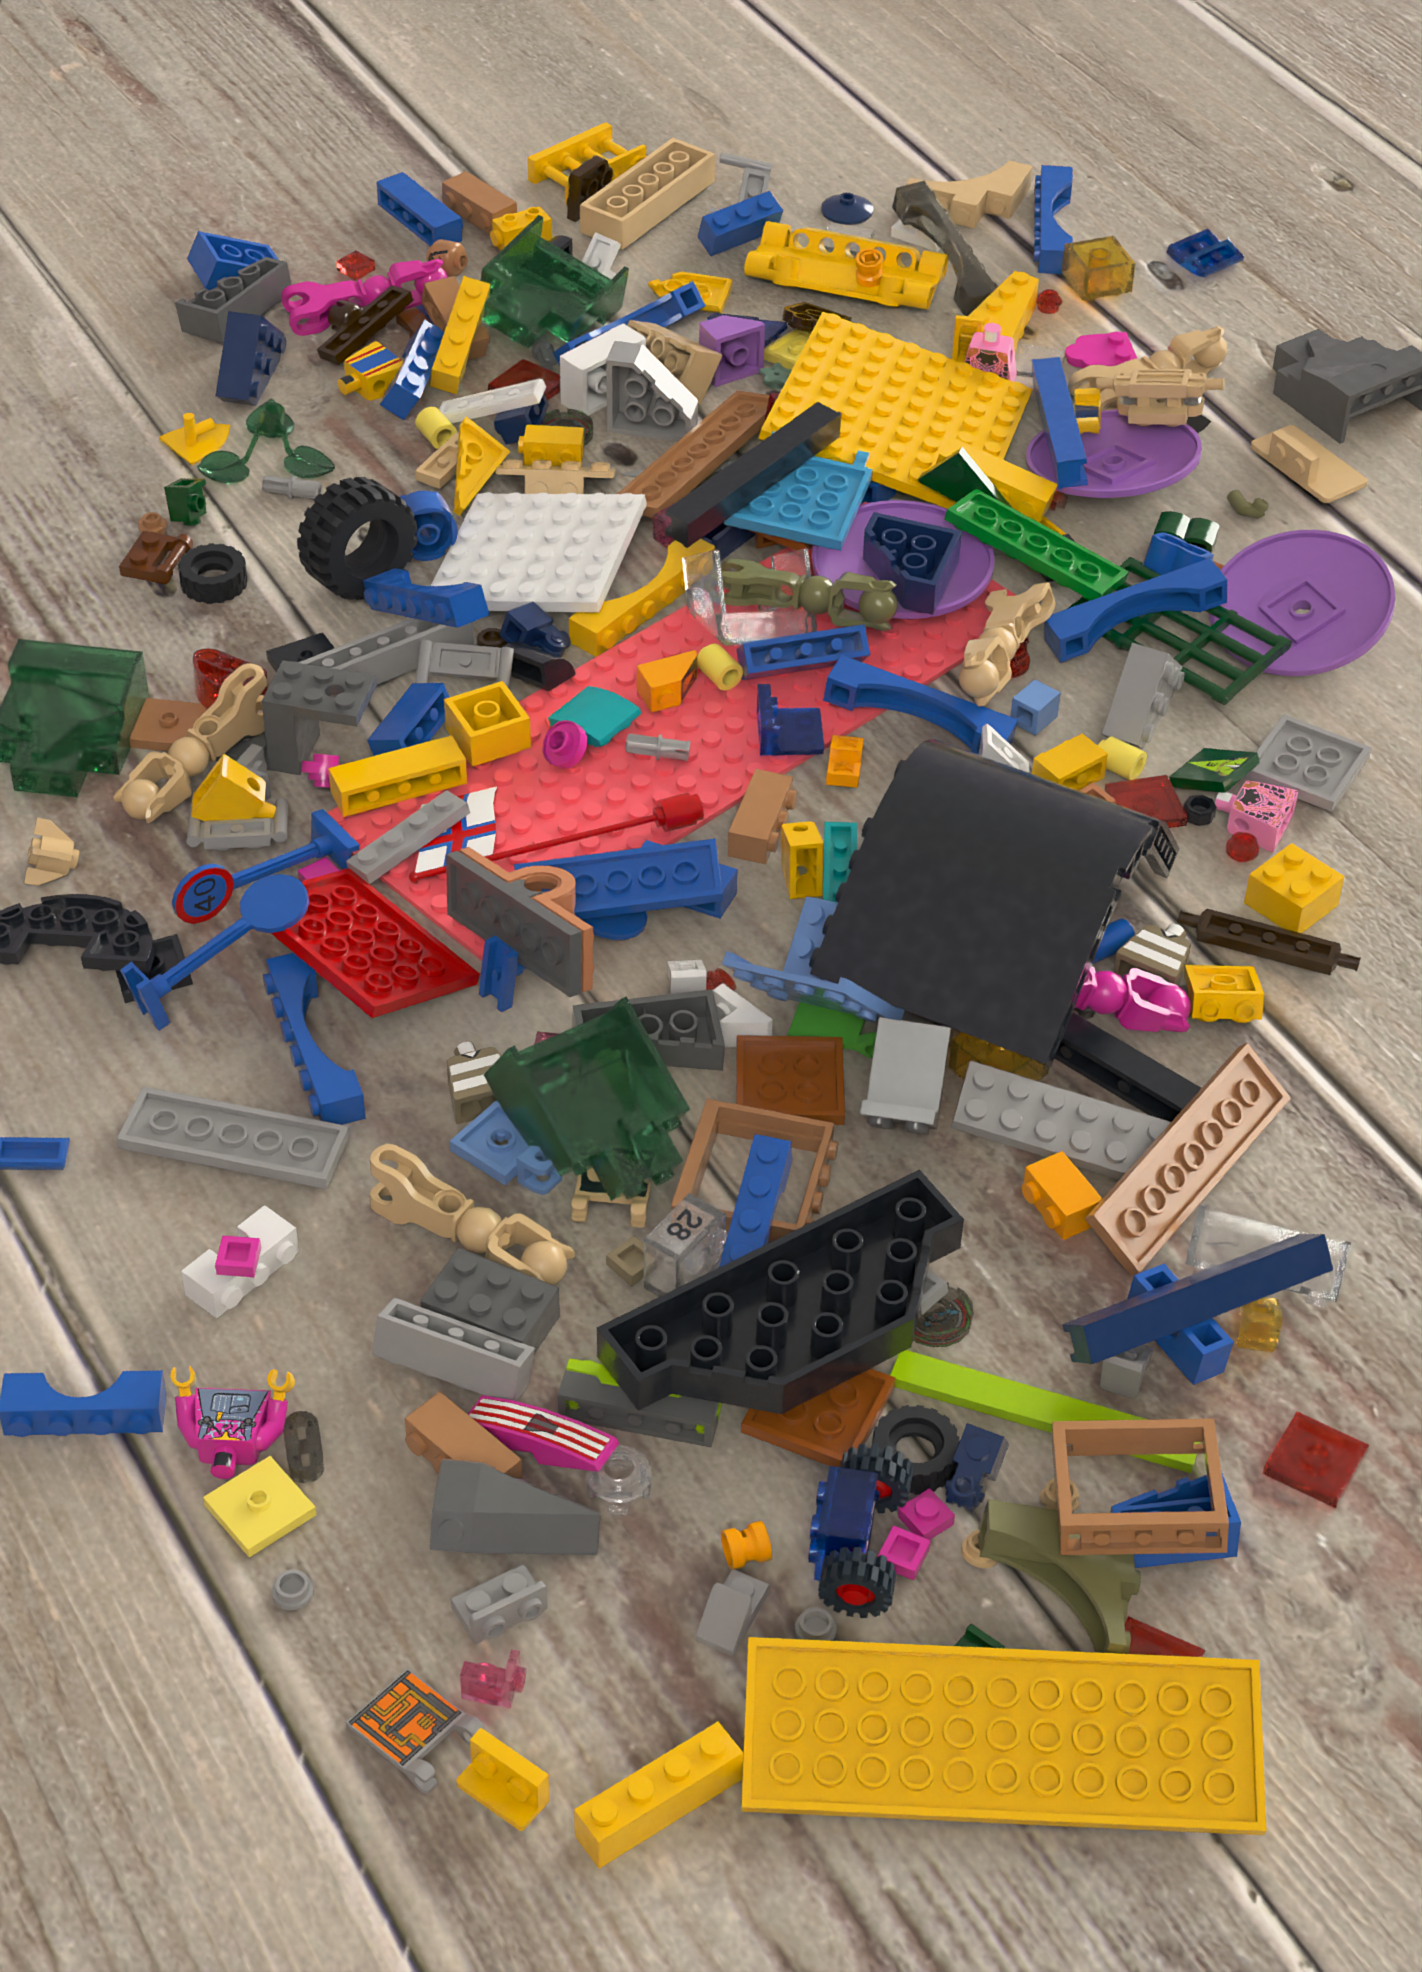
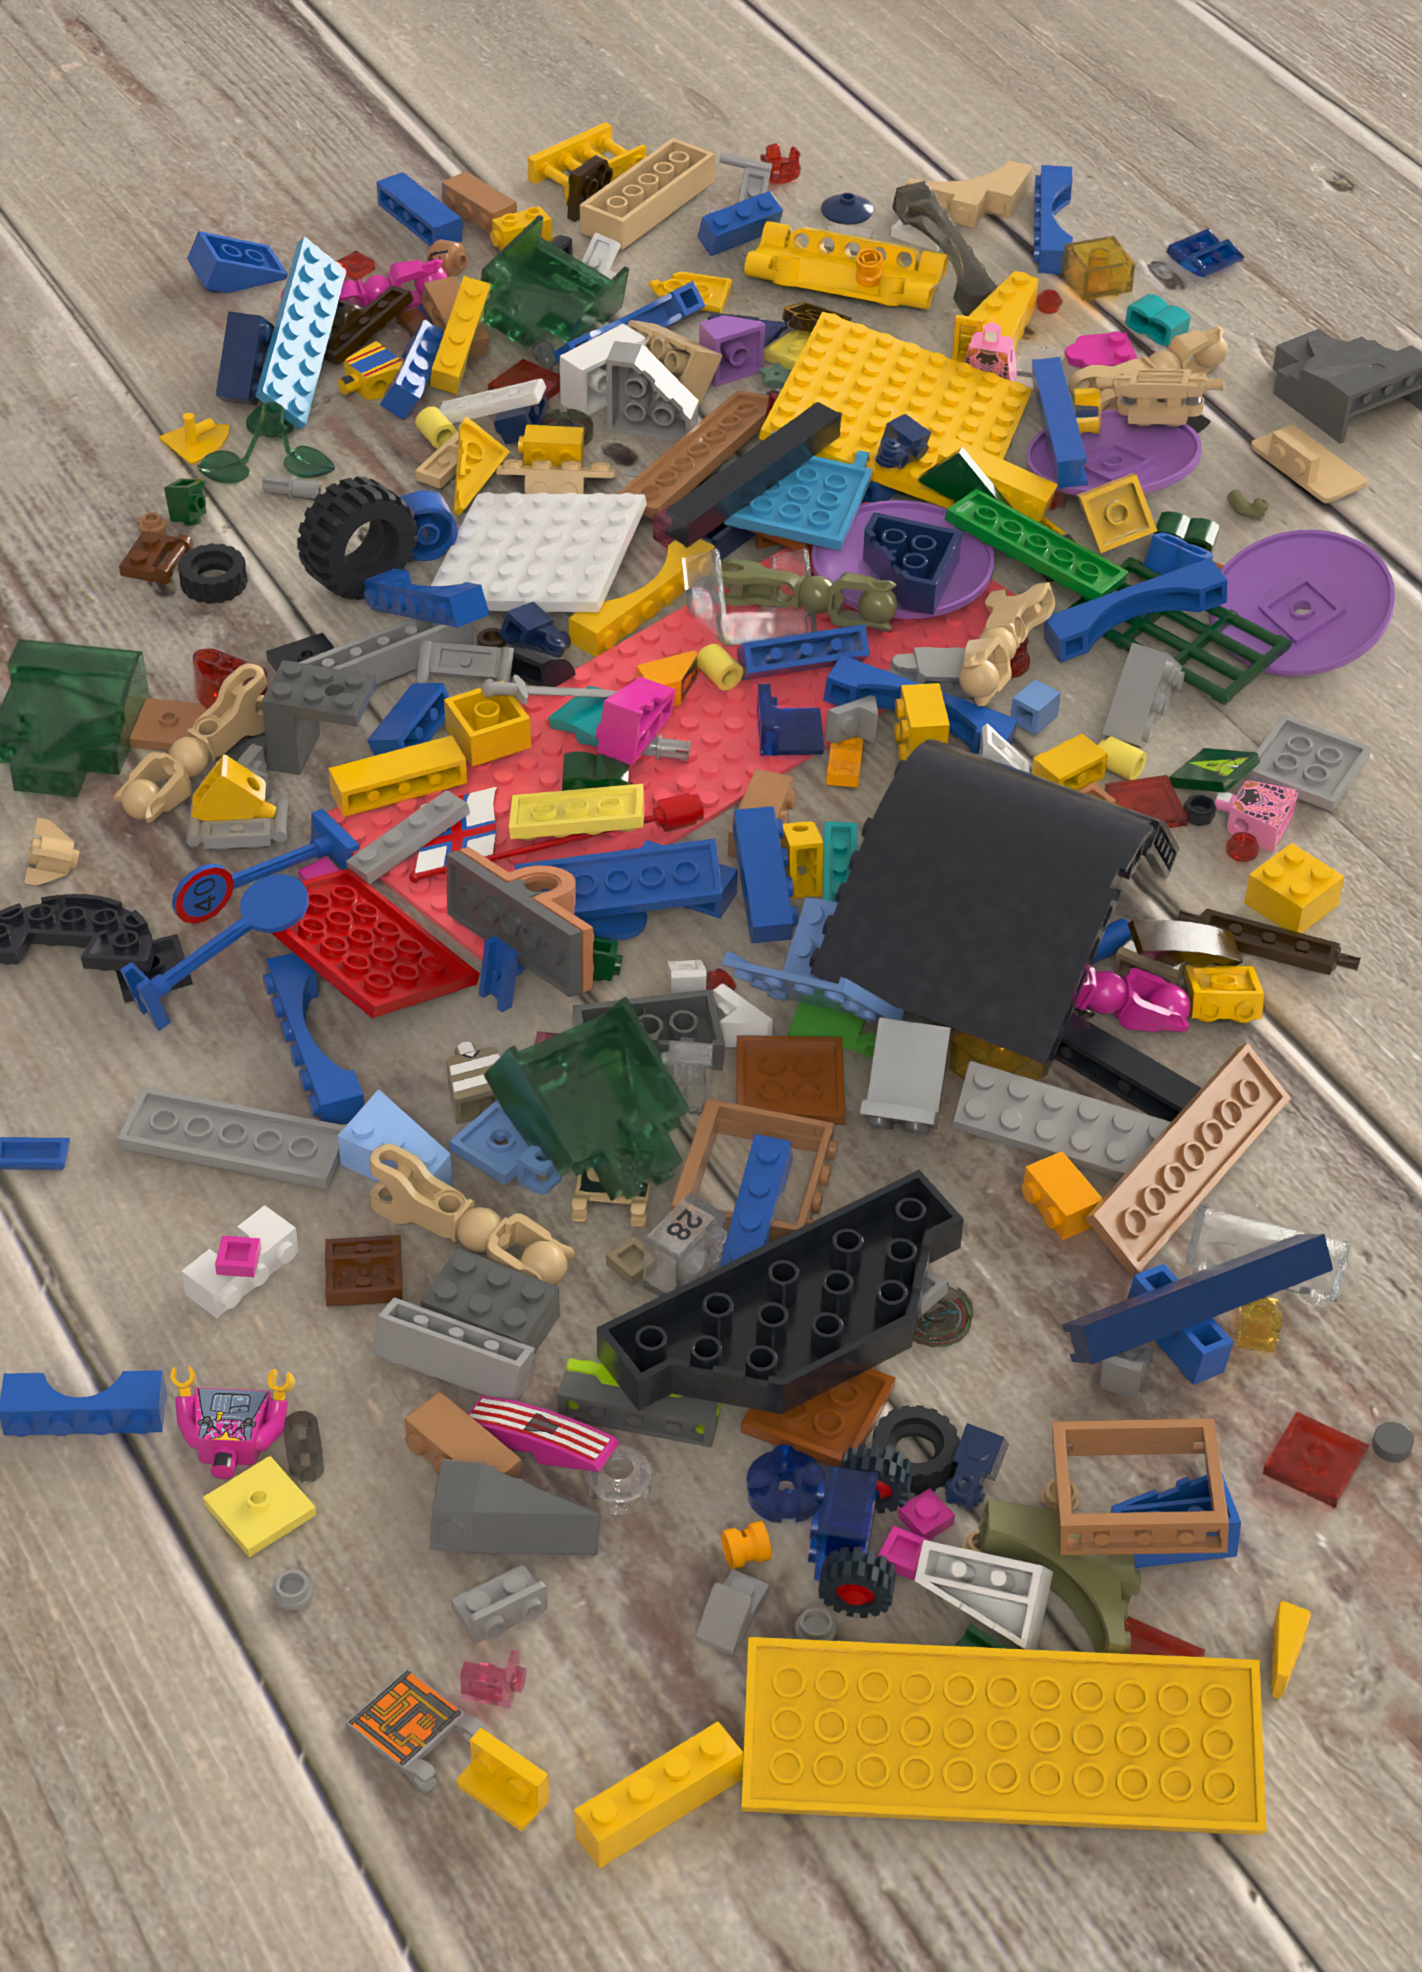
dark grey wedge [175,257,292,343] -> none
dark pink plate [301,753,342,788] -> none
dark pink plate [542,720,587,769] -> none
lime tile [890,1350,1201,1473] -> none
none -> plate [255,237,346,430]
none -> reddish brown slope [325,1235,403,1307]
none -> light blue wedge [338,1089,453,1186]
none -> light grey sword [481,675,618,704]
none -> light yellow plate [509,784,645,841]
none -> dark green brick [562,751,629,791]
none -> dark green brick [593,937,623,981]
none -> dark pink wedge [595,677,676,766]
none -> clear brick [660,1040,713,1116]
none -> blue brick [732,806,798,943]
none -> clear blue plate [746,1444,826,1523]
none -> clear red piece [760,143,801,184]
none -> light grey slope [825,695,878,744]
none -> dark blue brick [875,414,931,469]
none -> light grey hinge [887,647,973,698]
none -> yellow brick [893,683,950,761]
none -> white wedge [915,1540,1053,1650]
none -> yellow brick [1077,473,1157,553]
none -> teal brick [1125,294,1191,346]
none -> slope [1127,920,1243,968]
none -> yellow slope [1271,1601,1311,1699]
none -> dark grey tile [1372,1422,1414,1462]

